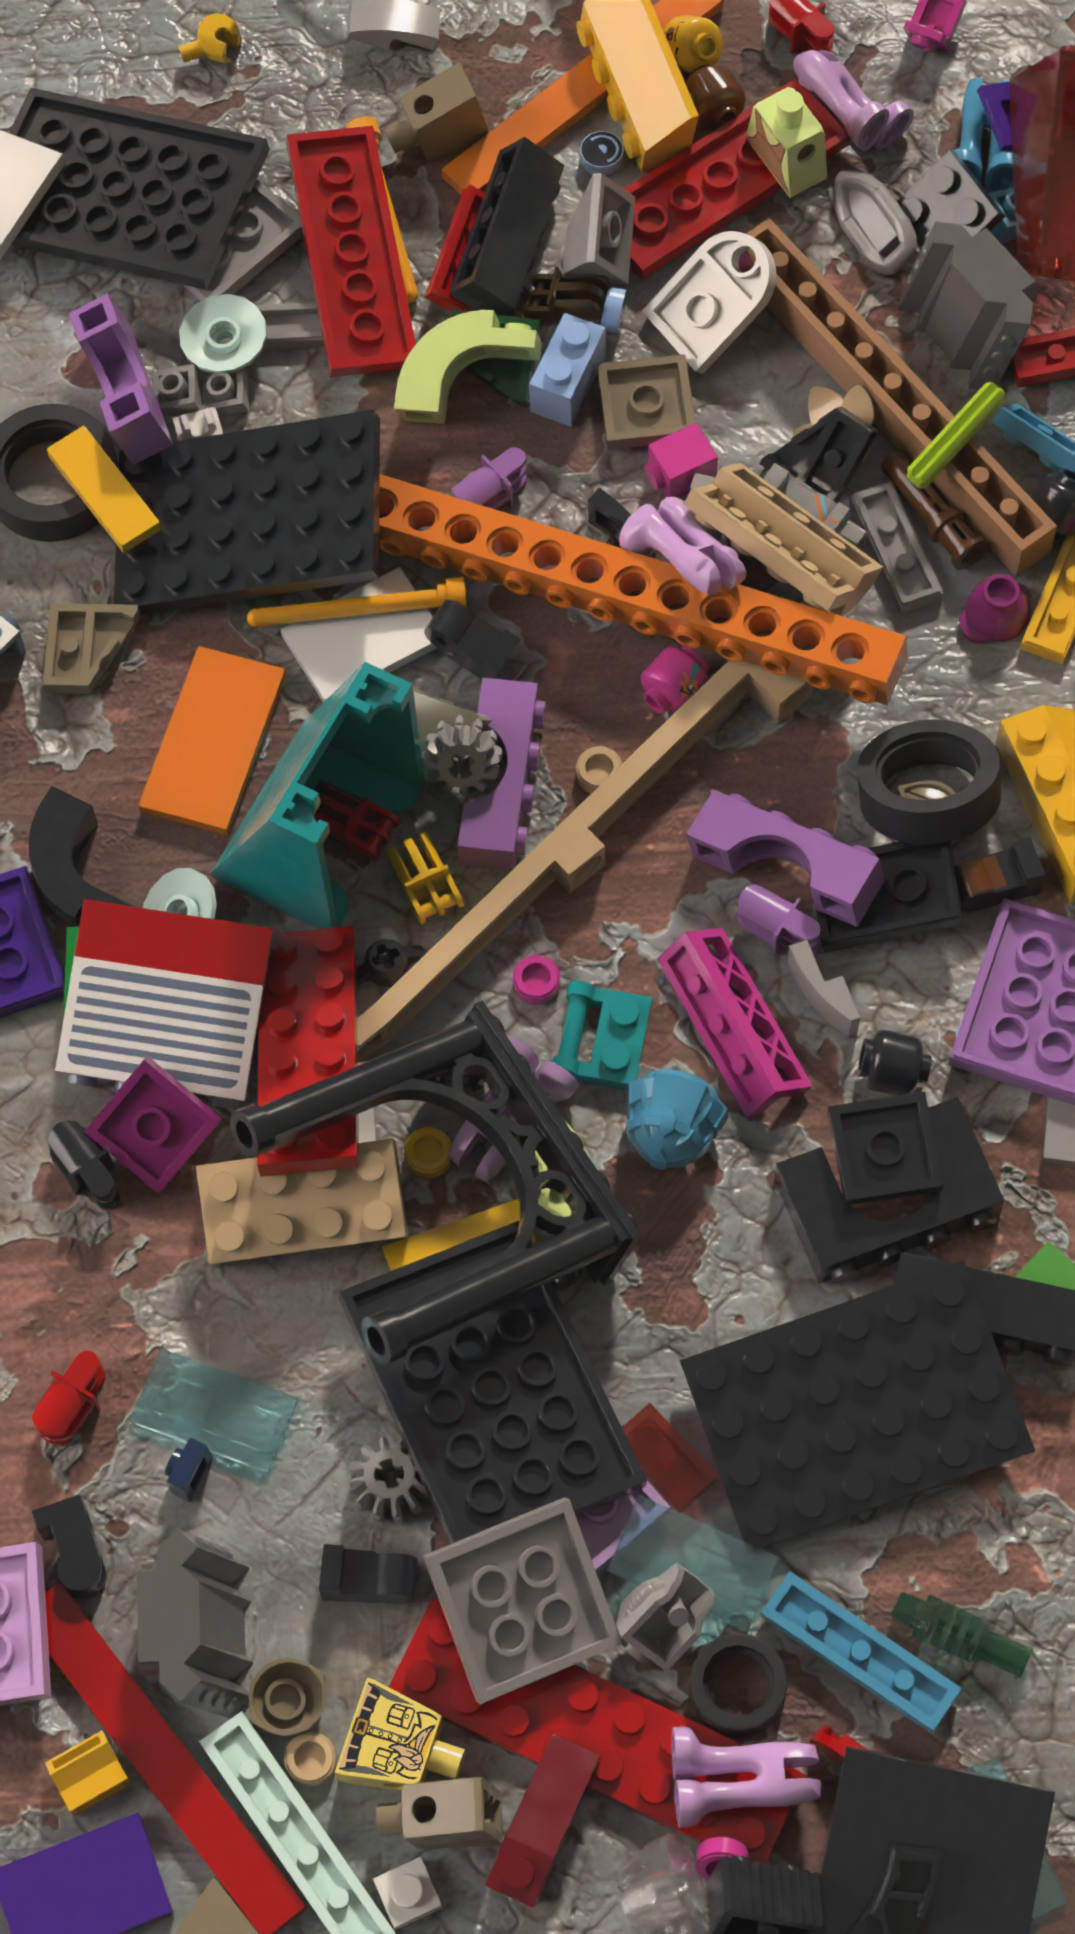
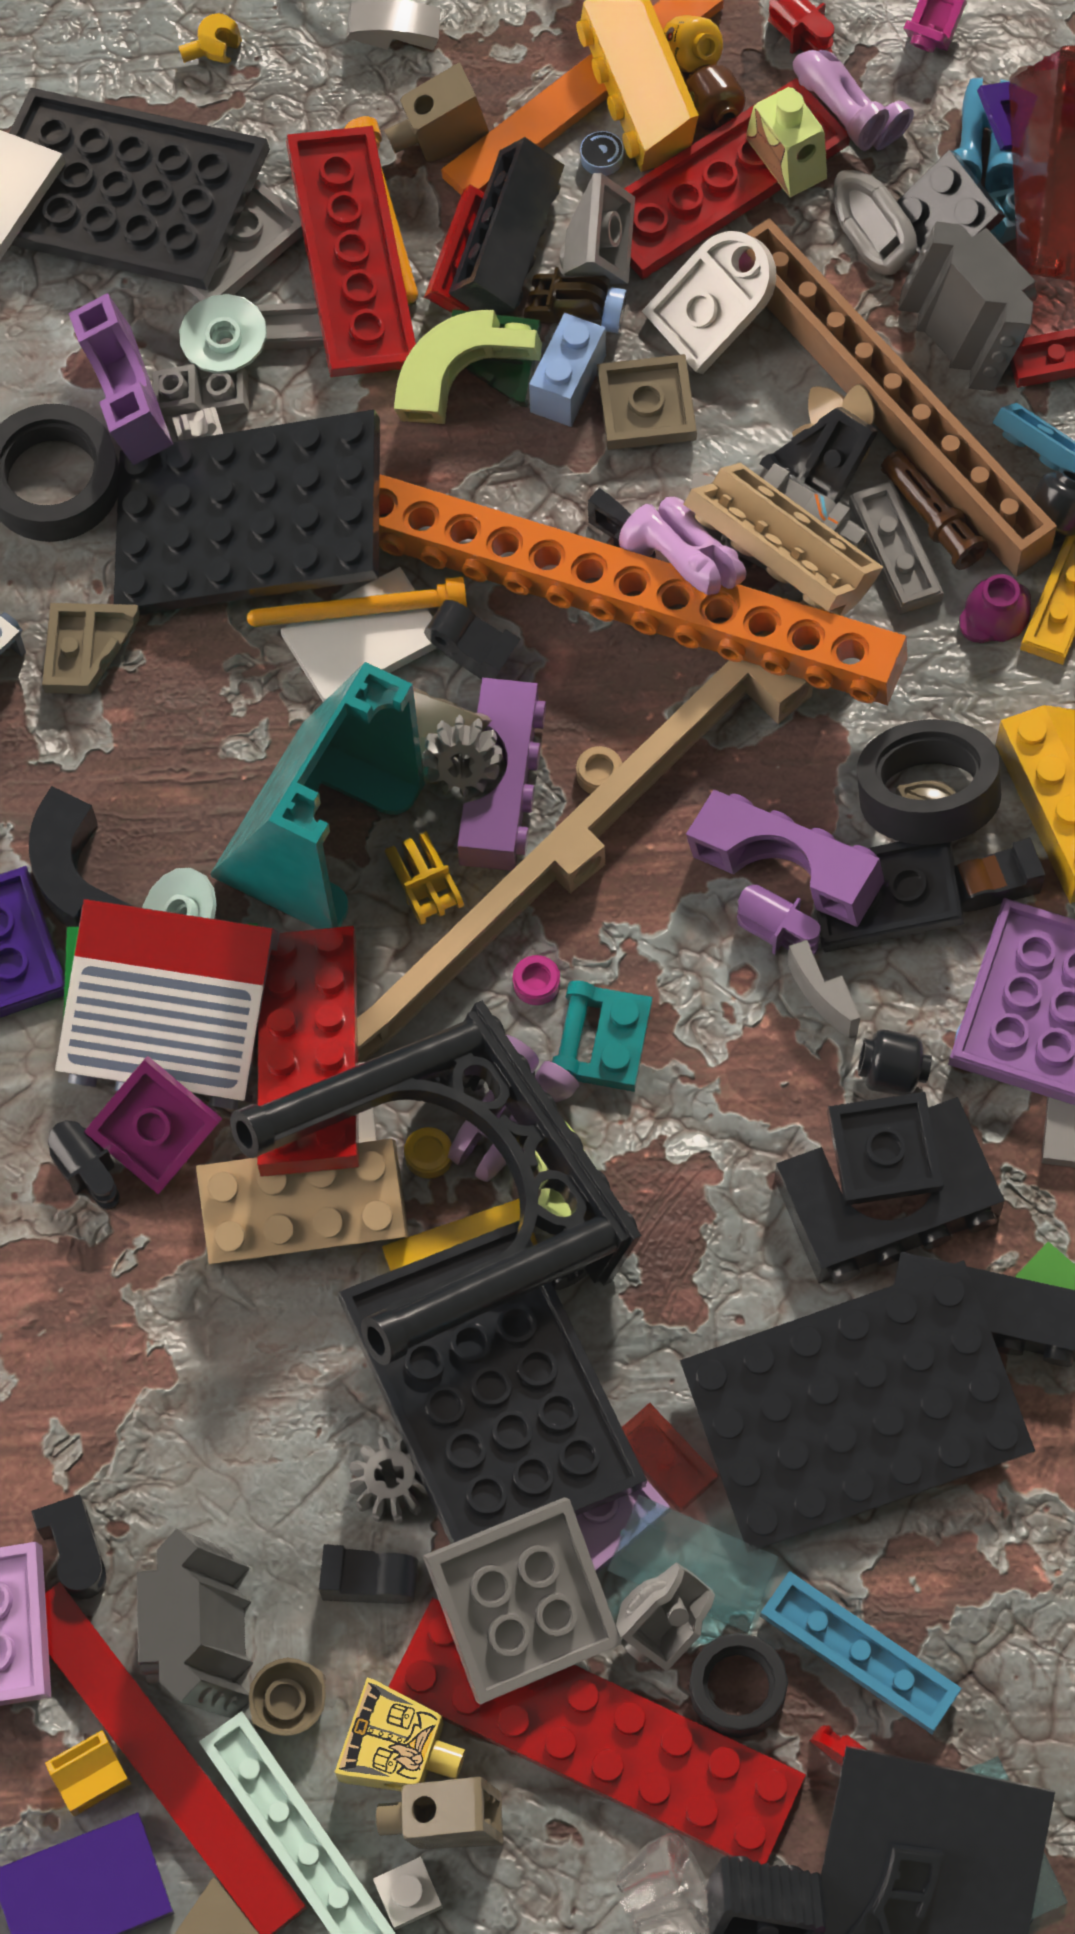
red arm [32,1351,105,1446] -> none
yellow tile [47,426,161,553] -> none
clear light blue piece [130,1348,299,1473] -> none
orange tile [138,646,287,836] -> none
dark blue plate [165,1437,213,1502] -> none
tan tile [284,1732,337,1787] -> none
red arm [314,782,401,861] -> none
black piece [357,939,426,988] -> none
medium lavender arm [453,447,527,510] -> none
dark red slope [485,1734,601,1907] -> none
dark azure helmet [626,1069,728,1170] -> none
dark pink head [641,646,709,714] -> none
dark pink brick [645,423,718,498] -> none
dark pink fence [657,928,813,1118] -> none
lavender piece [671,1727,821,1828] -> none
dark pink tile [695,1837,749,1881] -> none
clear green hinge [891,1592,1034,1679] -> none
lime axle [906,382,1005,489] -> none

